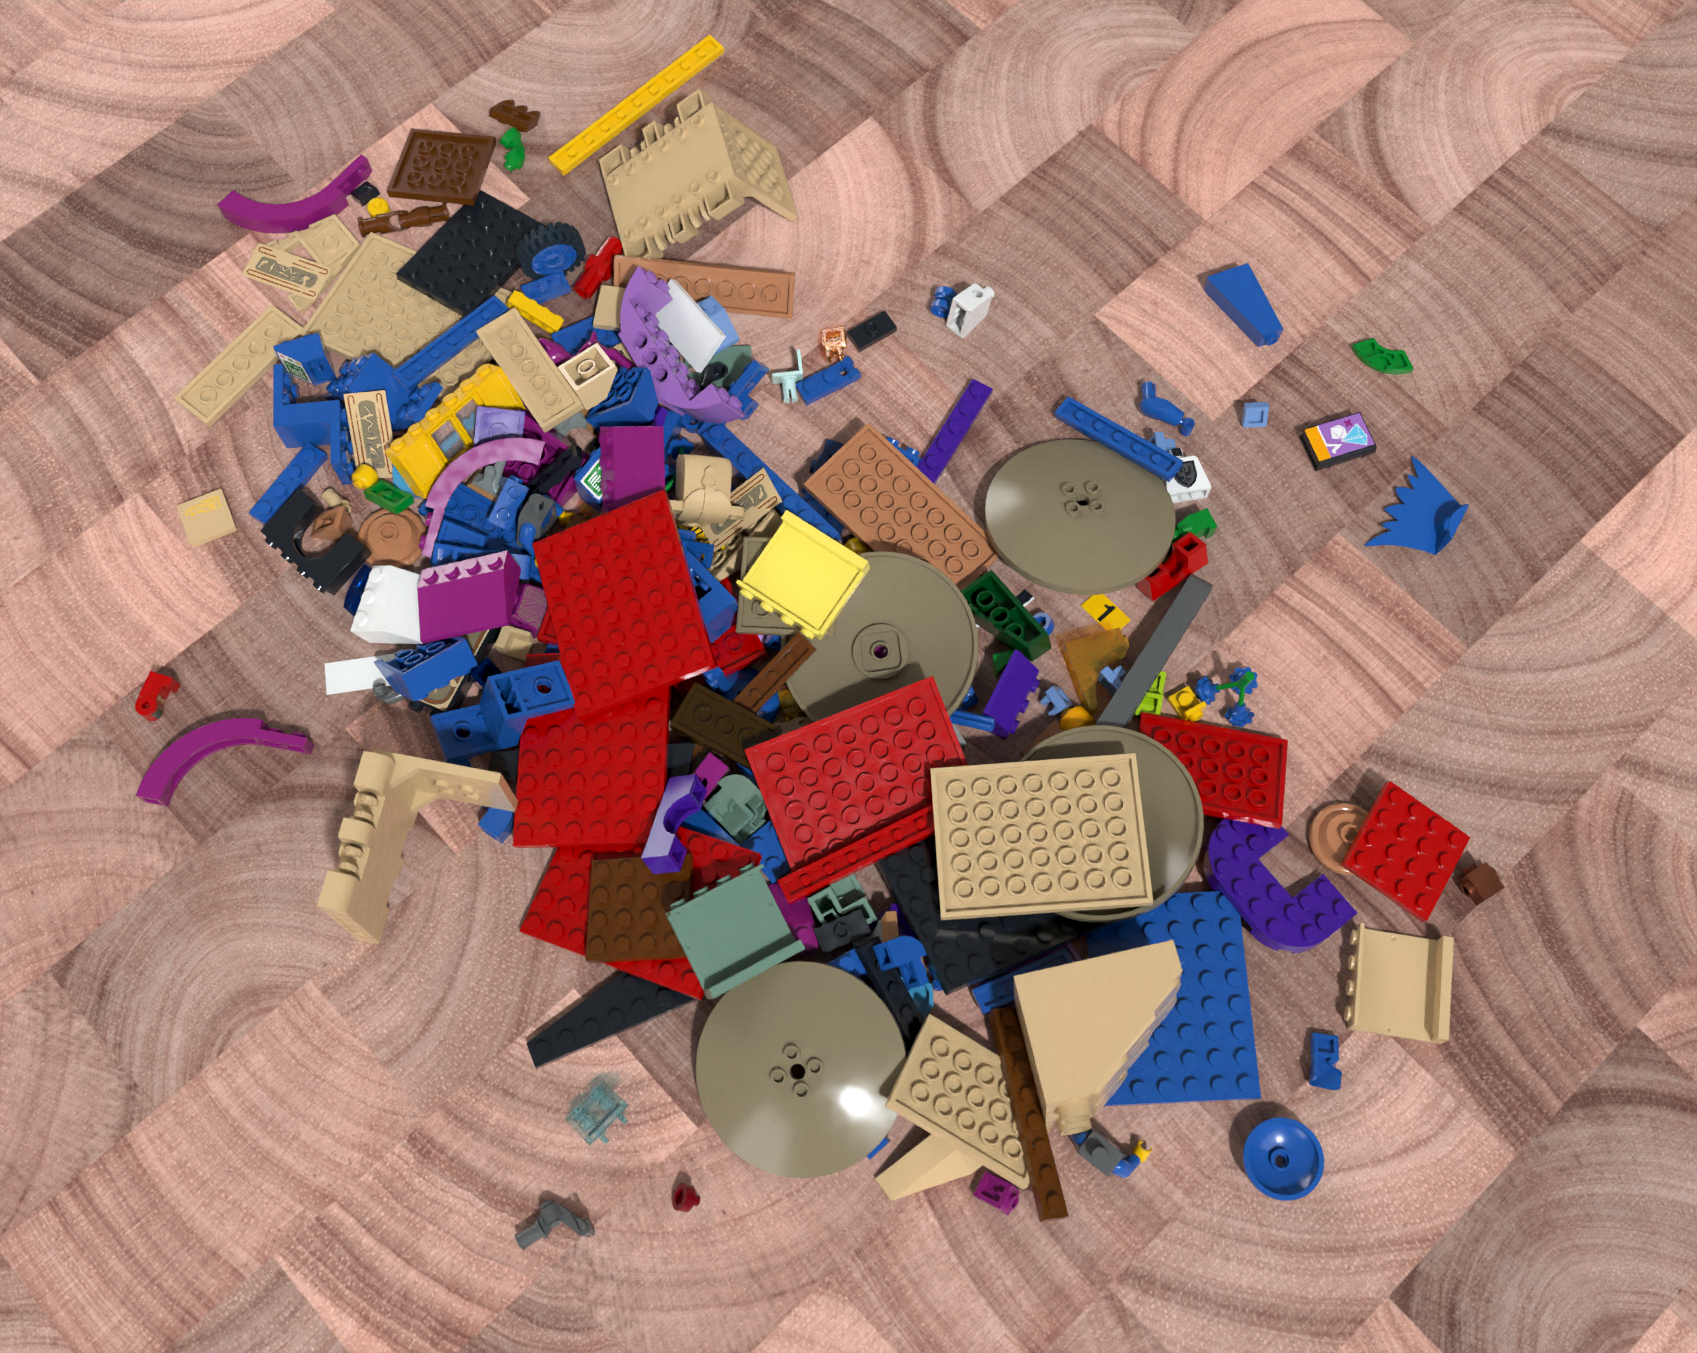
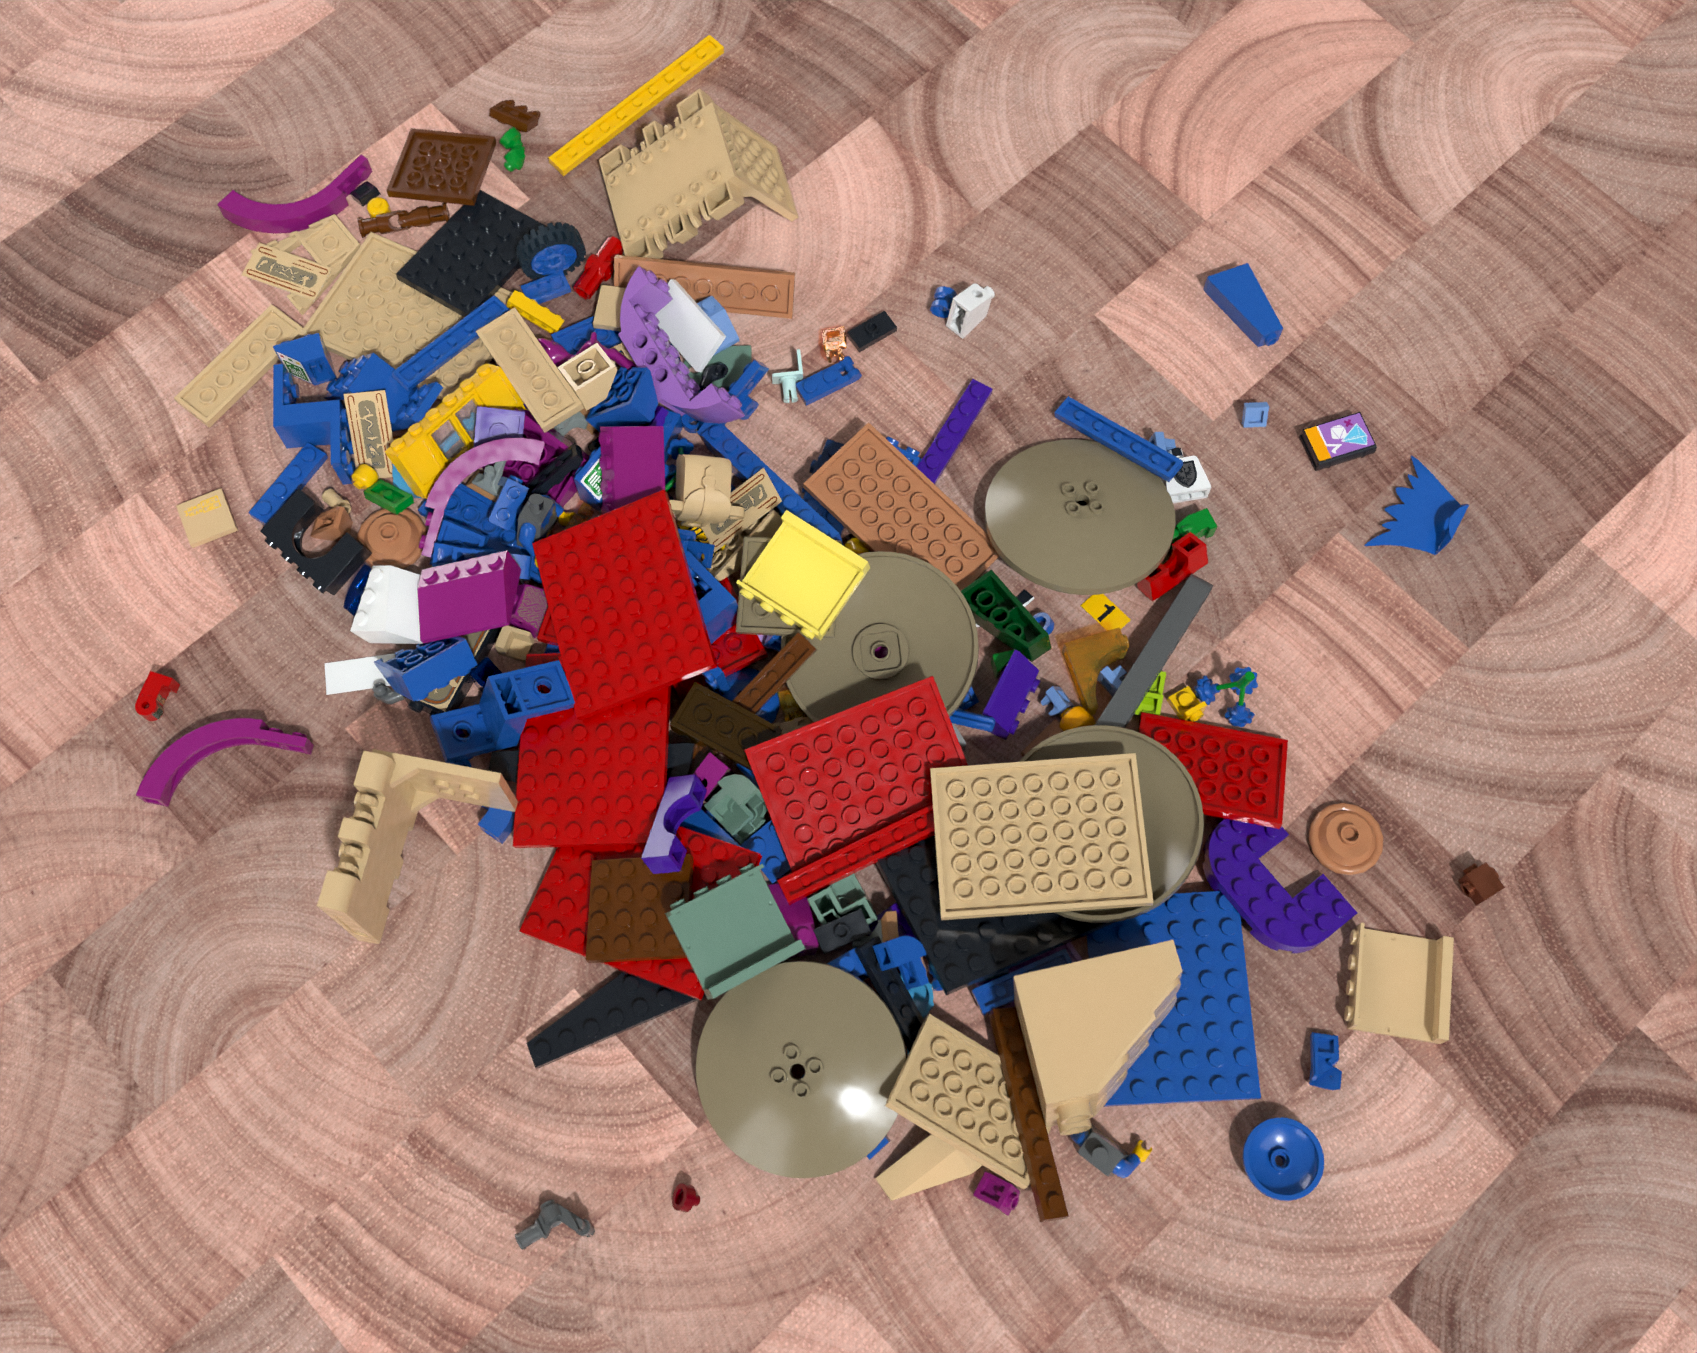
clear light blue plate [565,1080,629,1145] -> none
blue arm [1139,381,1195,436] -> none
red plate [1341,781,1471,922] -> none
green tile [1351,338,1414,375] -> none

